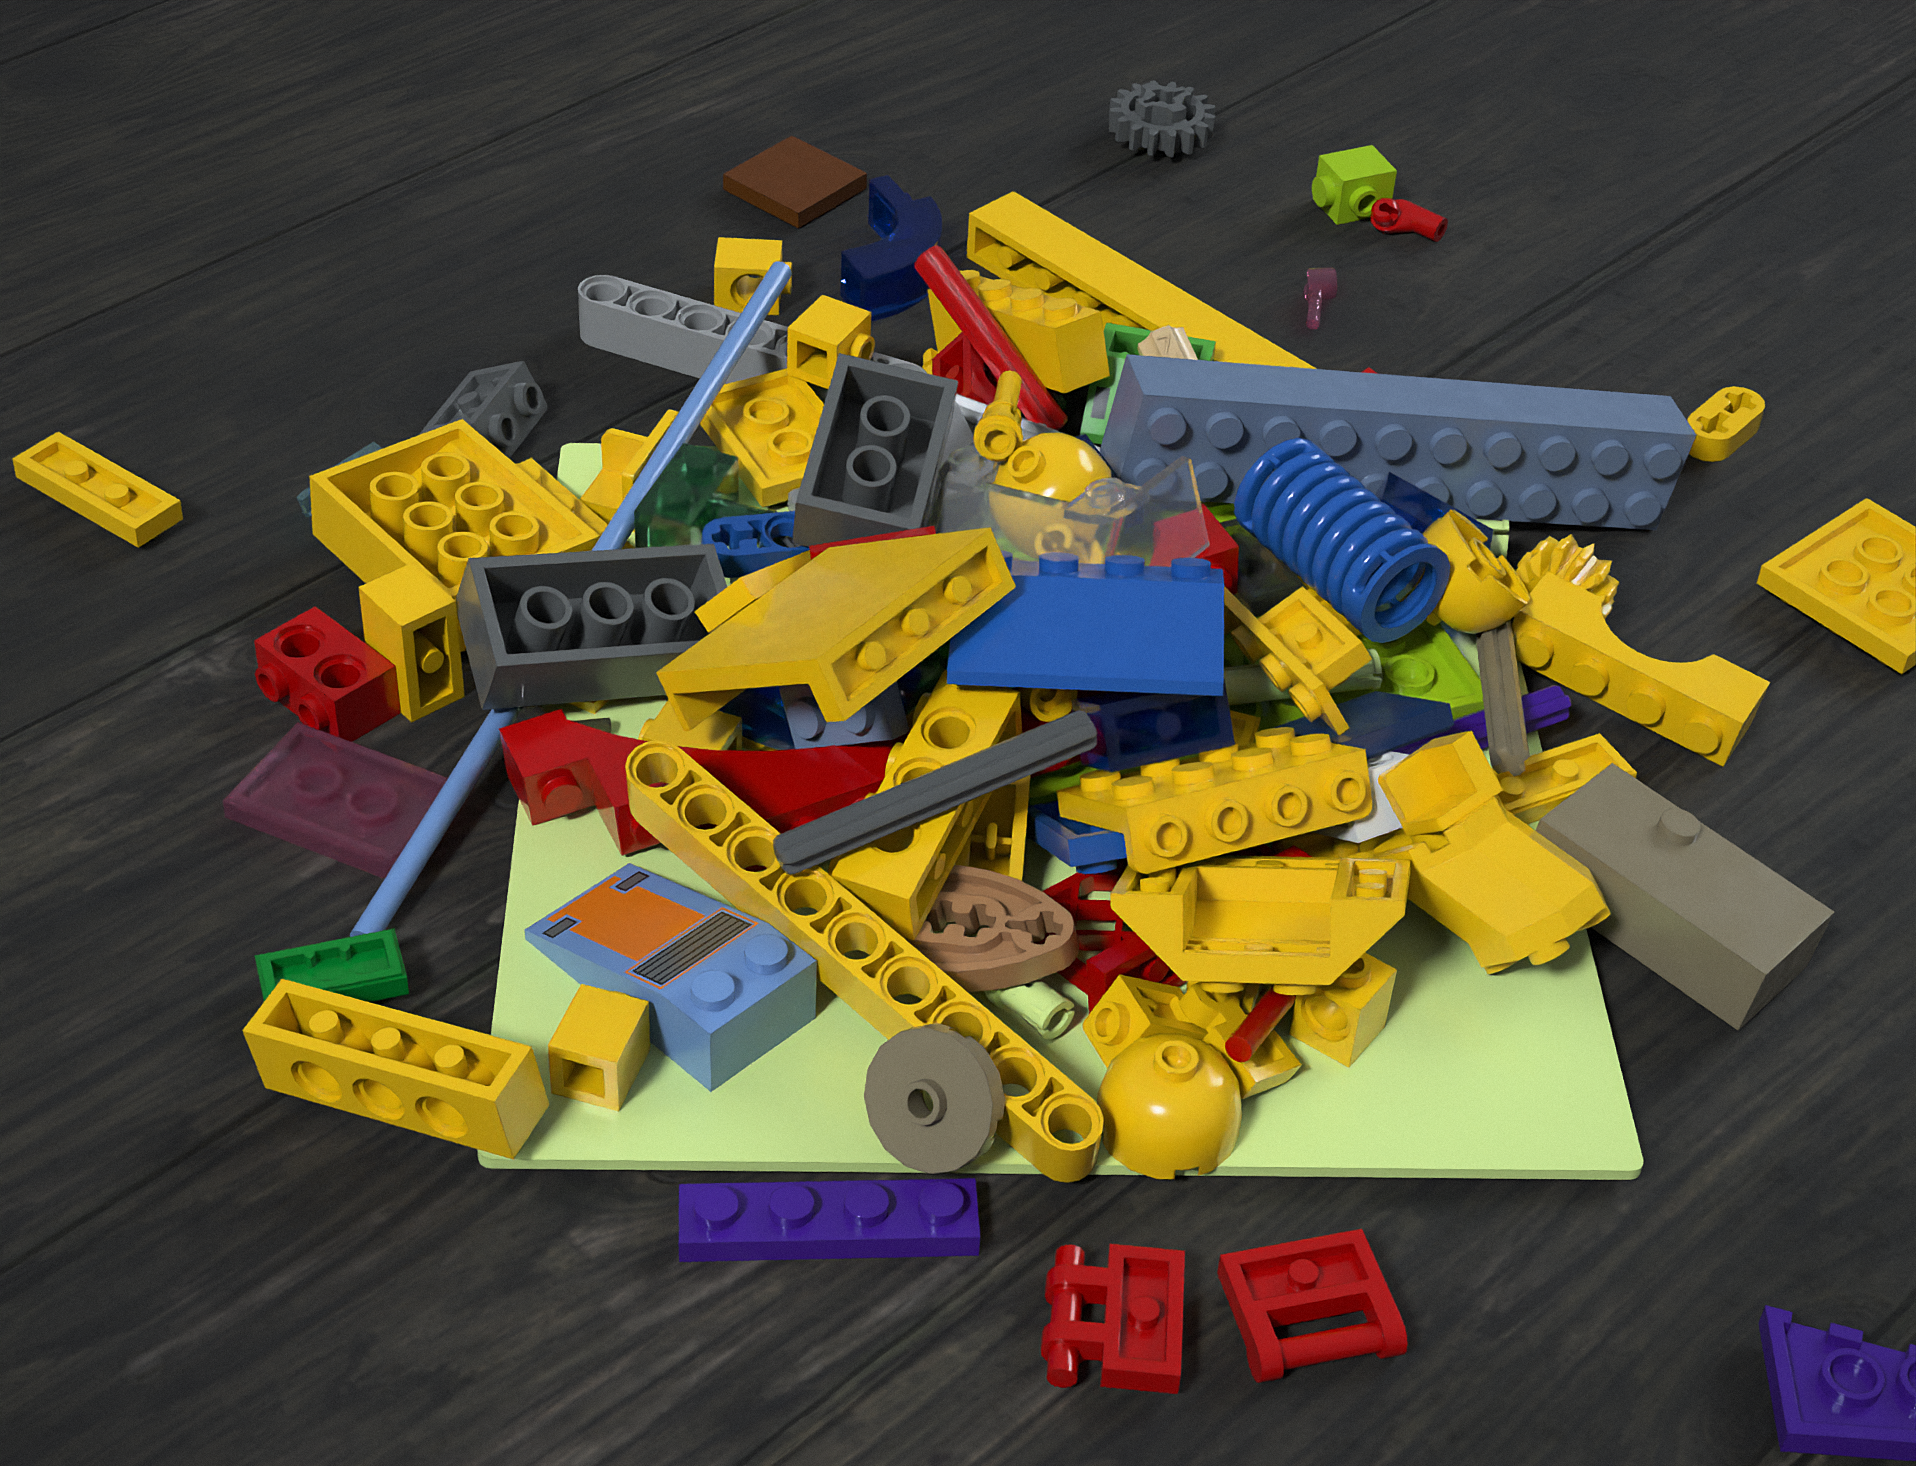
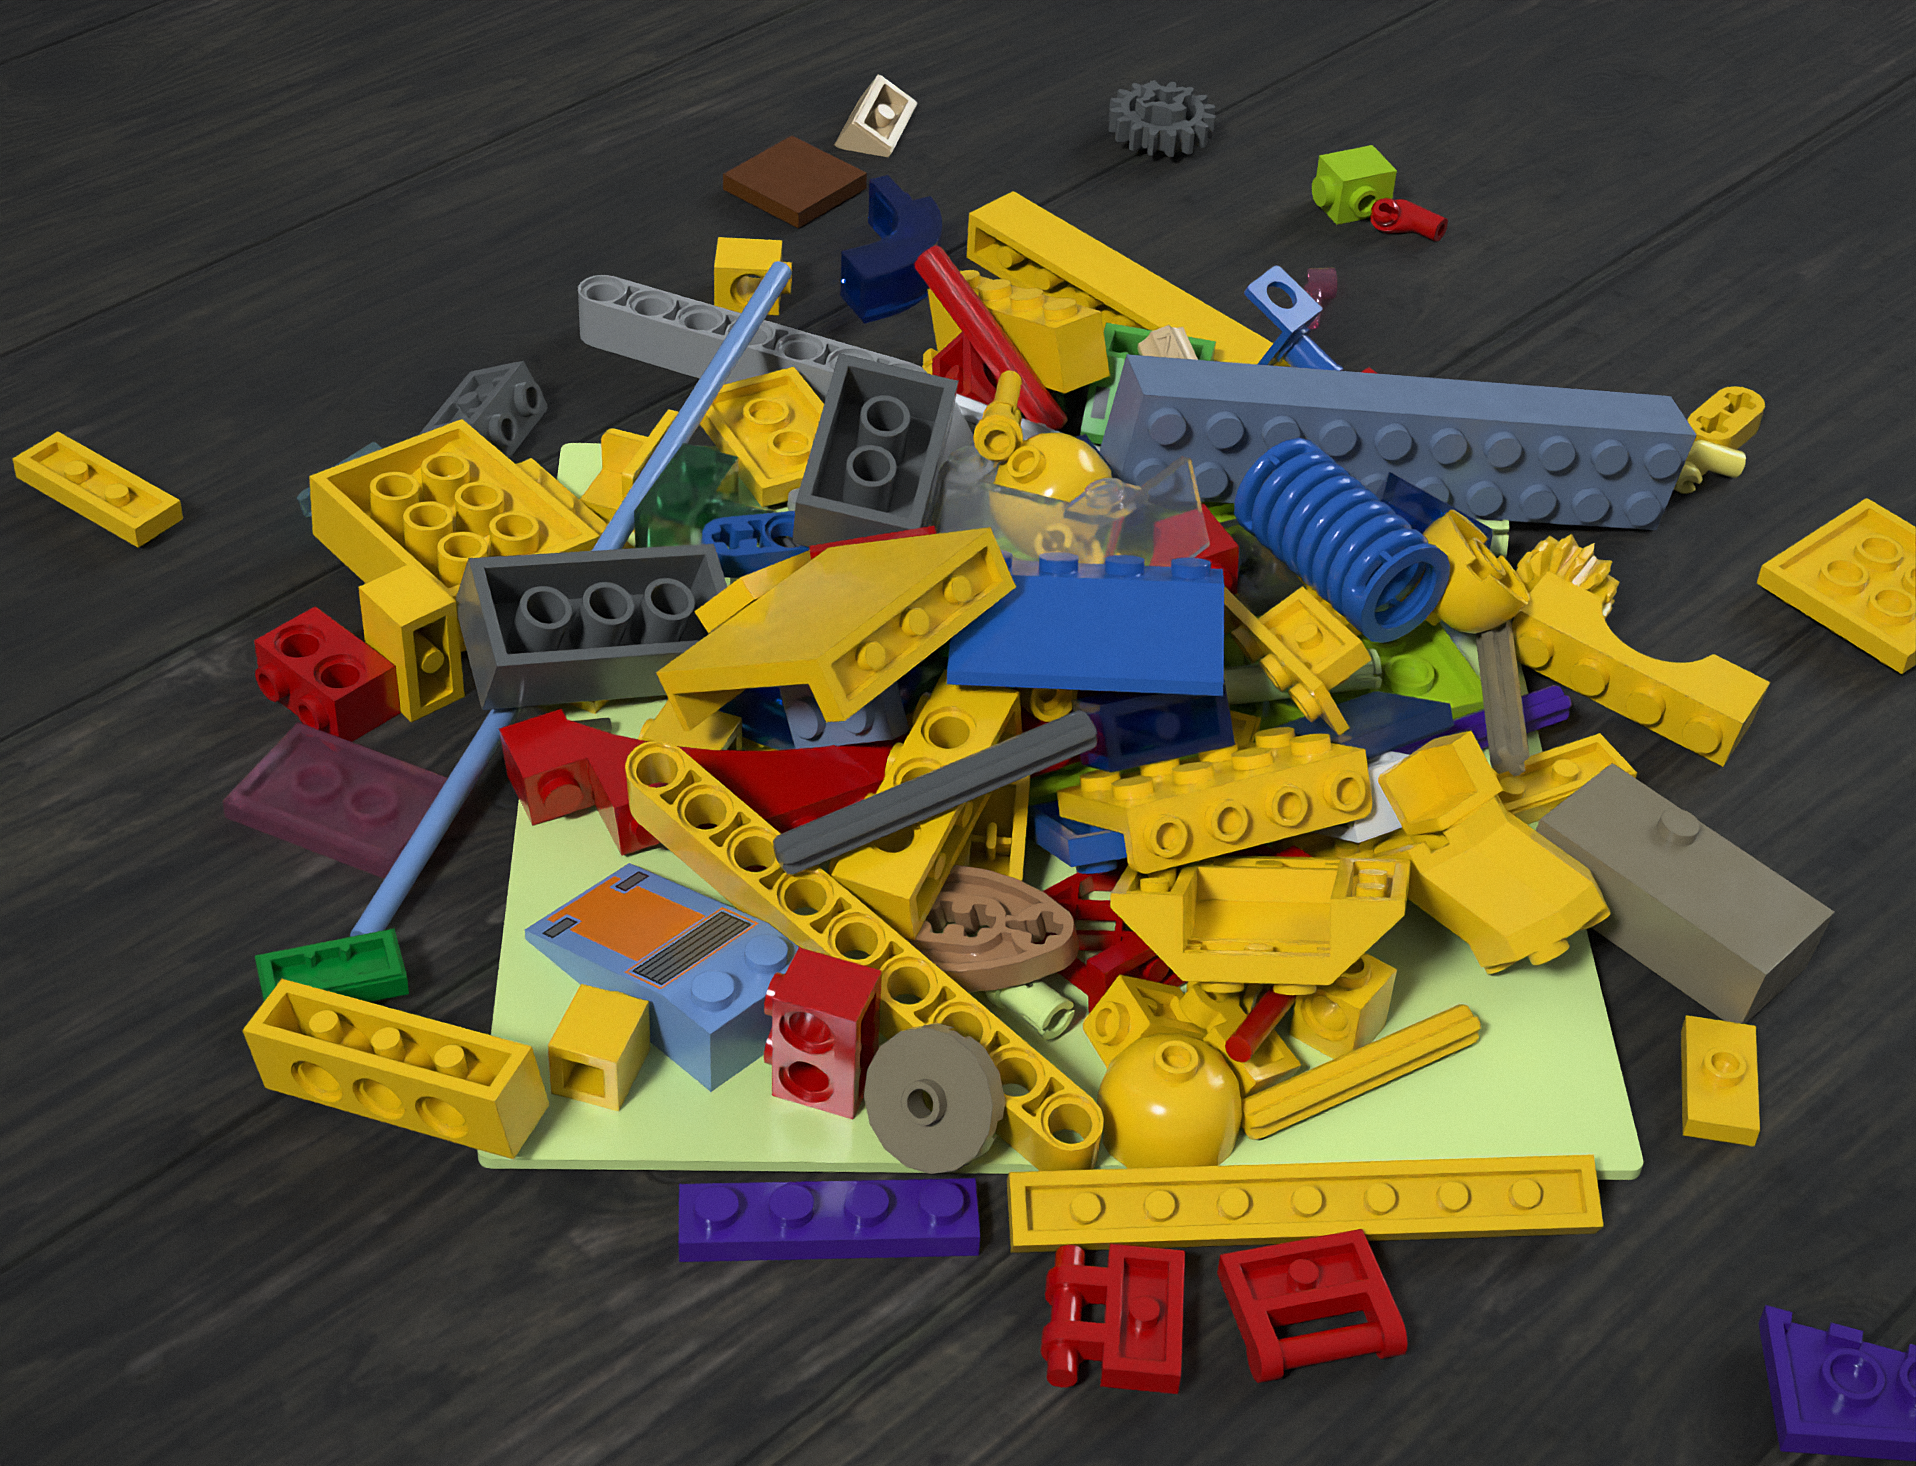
yellow brick [787,295,875,389] -> none
none -> red brick [764,947,882,1119]
none -> tan slope [834,74,918,157]
none -> yellow plate [1007,1154,1603,1253]
none -> yellow axle [1240,1004,1481,1140]
none -> blue bracket [1244,265,1344,371]
none -> light yellow arm [1674,440,1746,494]
none -> yellow plate [1681,1015,1760,1146]

